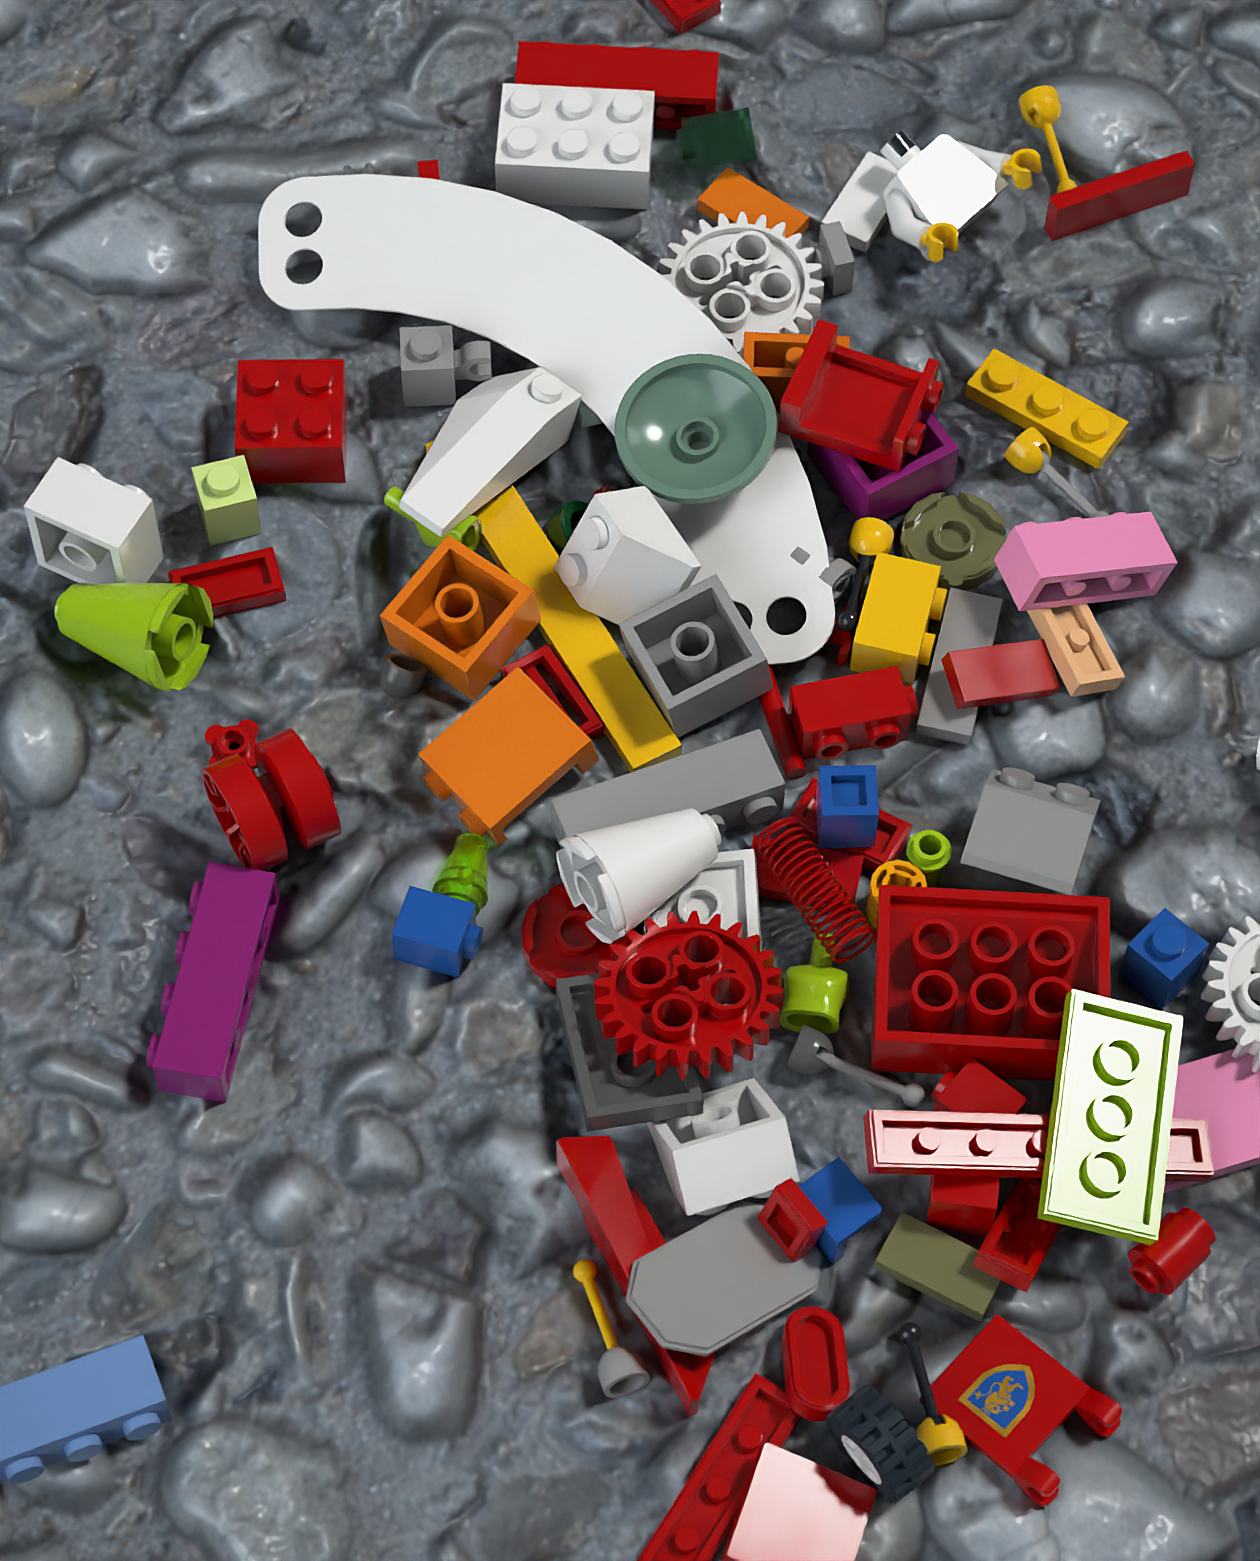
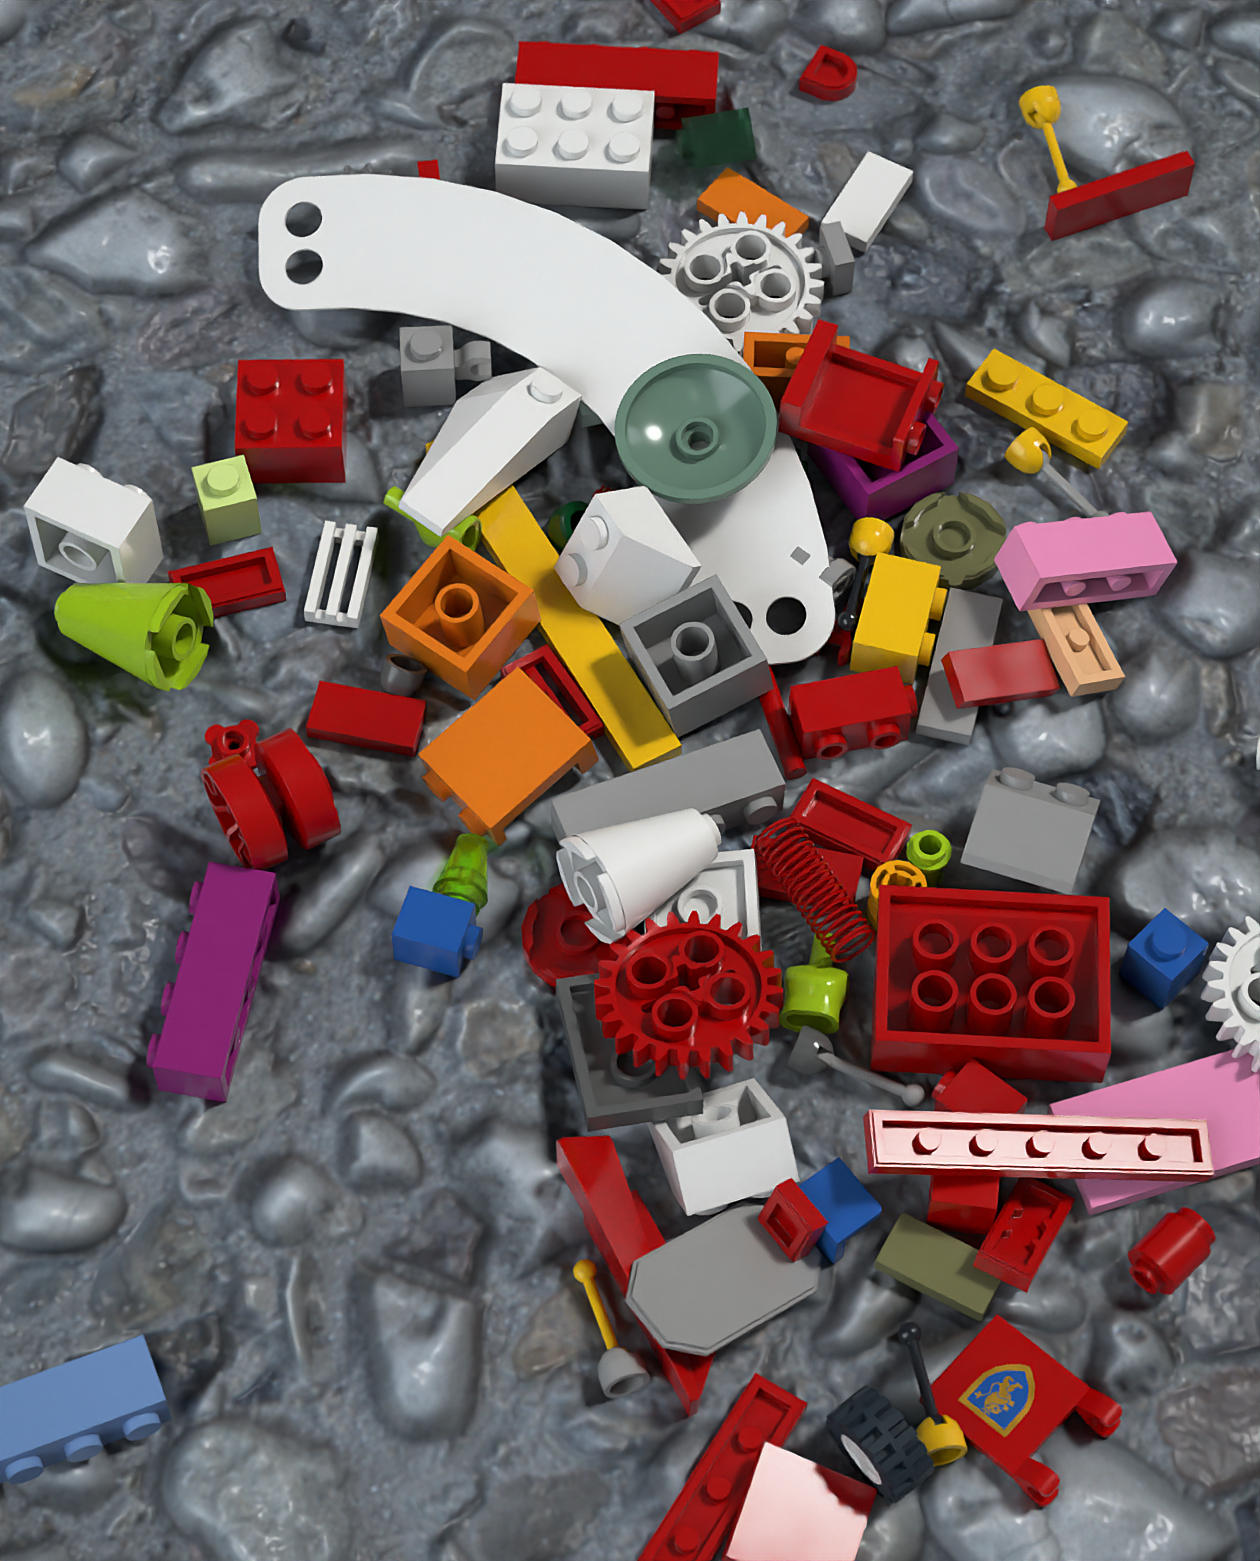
red tile [781,1306,850,1422] -> none
blue panel [816,765,879,848] -> none
torso [880,130,1042,262] -> none
tile [1037,989,1183,1245] -> none
none -> white tile [304,521,379,628]
none -> red tile [306,680,427,757]
none -> red tile [799,45,857,101]

